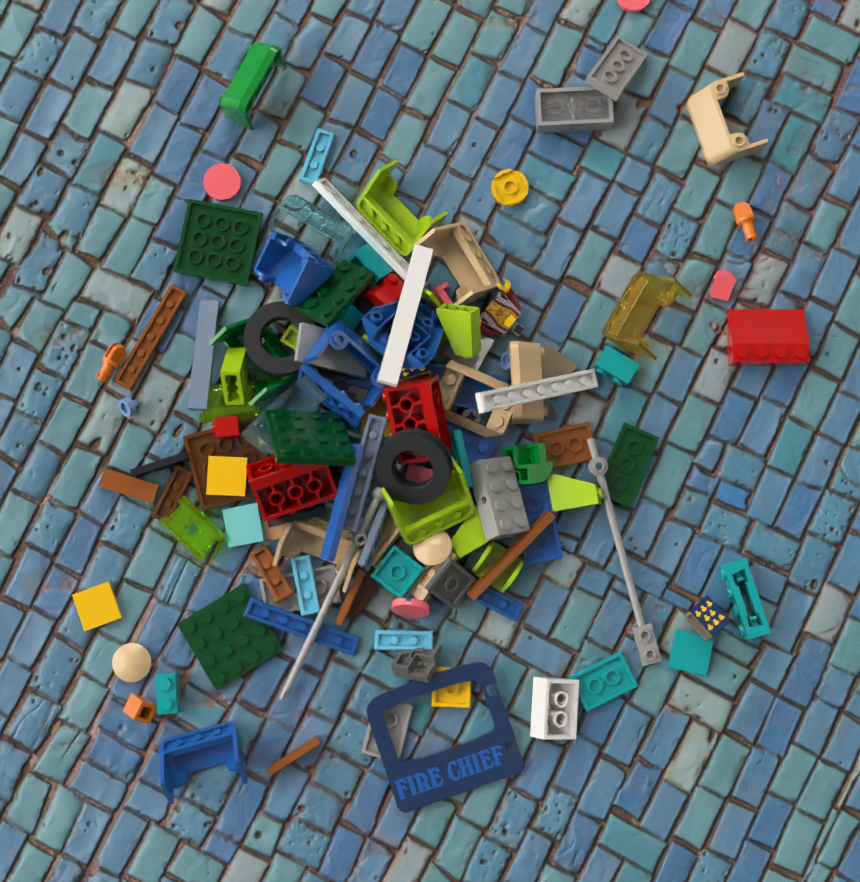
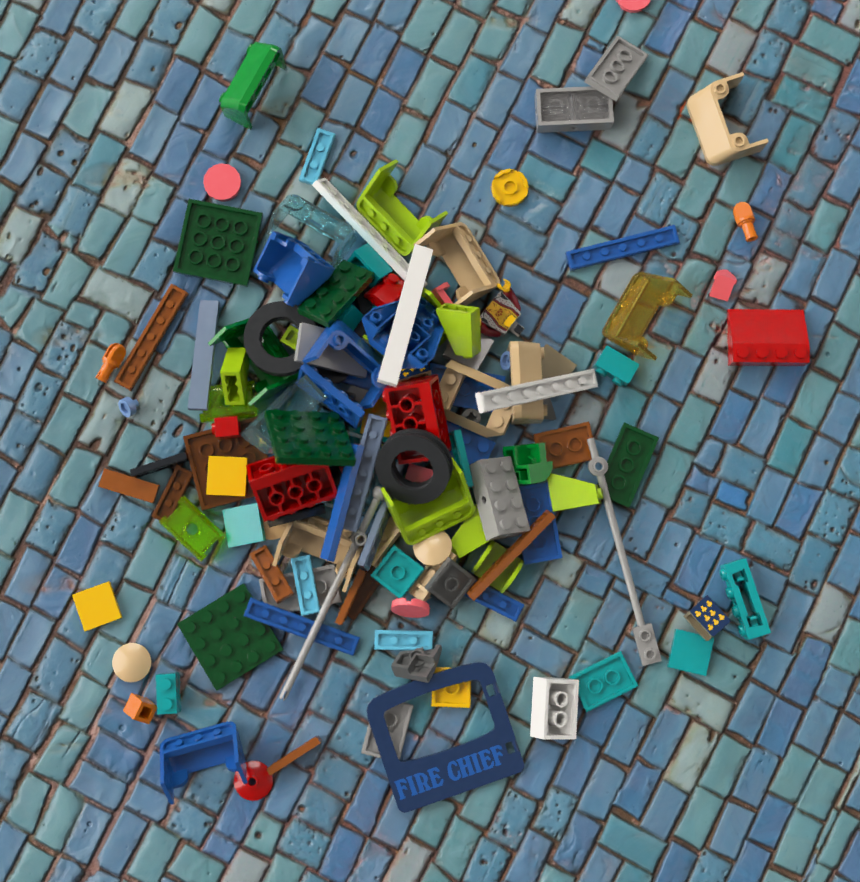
none -> red dish [234,761,273,801]
none -> blue tile [565,225,680,271]

